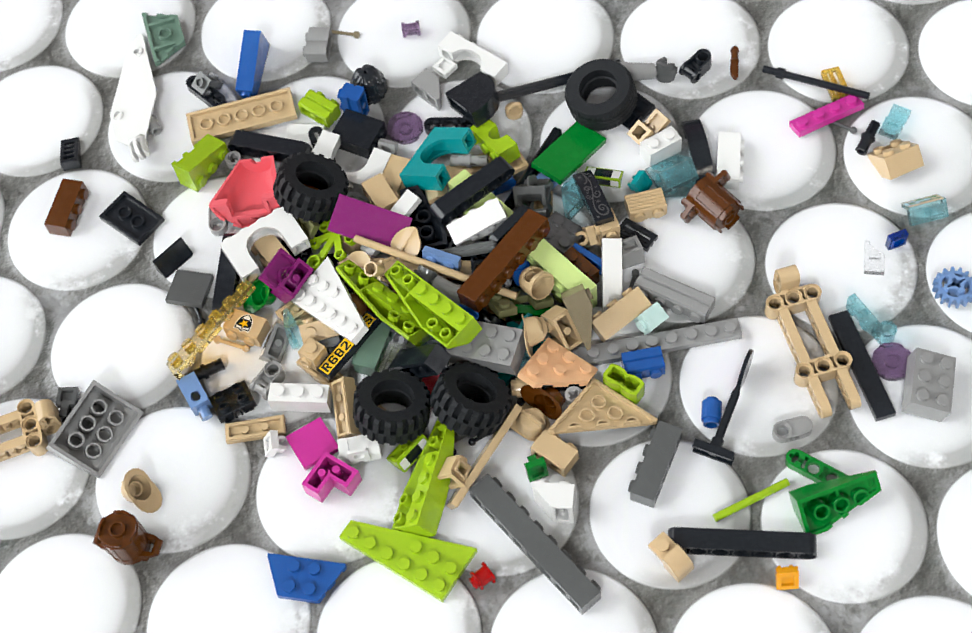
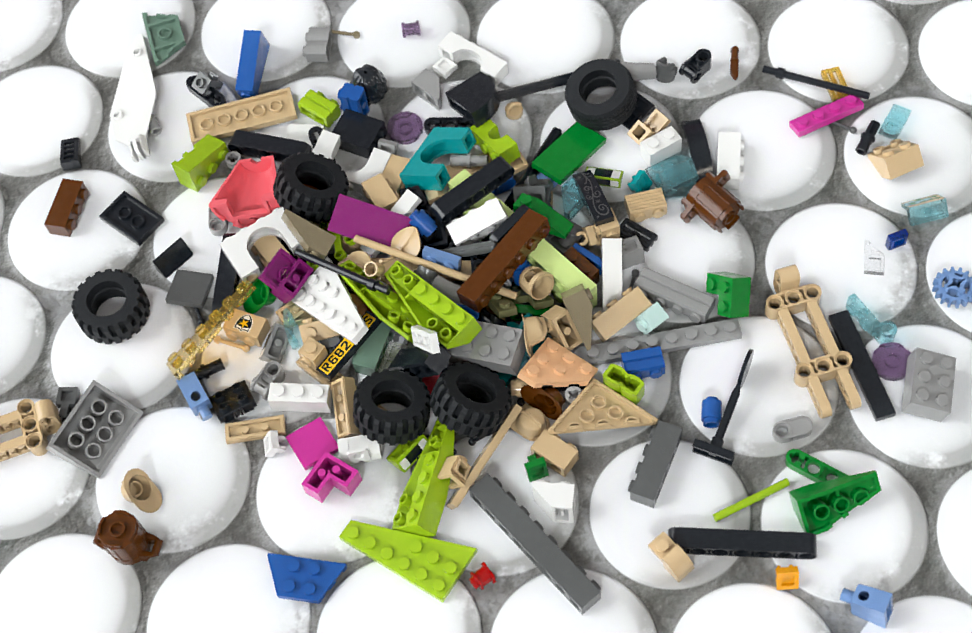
none -> black tyre [71,269,150,344]
none -> dark tan slope [281,209,336,259]
none -> black bar [294,248,391,295]
none -> blue brick [409,209,437,237]
none -> white tile [411,325,440,354]
none -> green slope [513,193,574,239]
none -> green brick [706,272,751,318]
none -> medium blue torso [840,584,893,629]

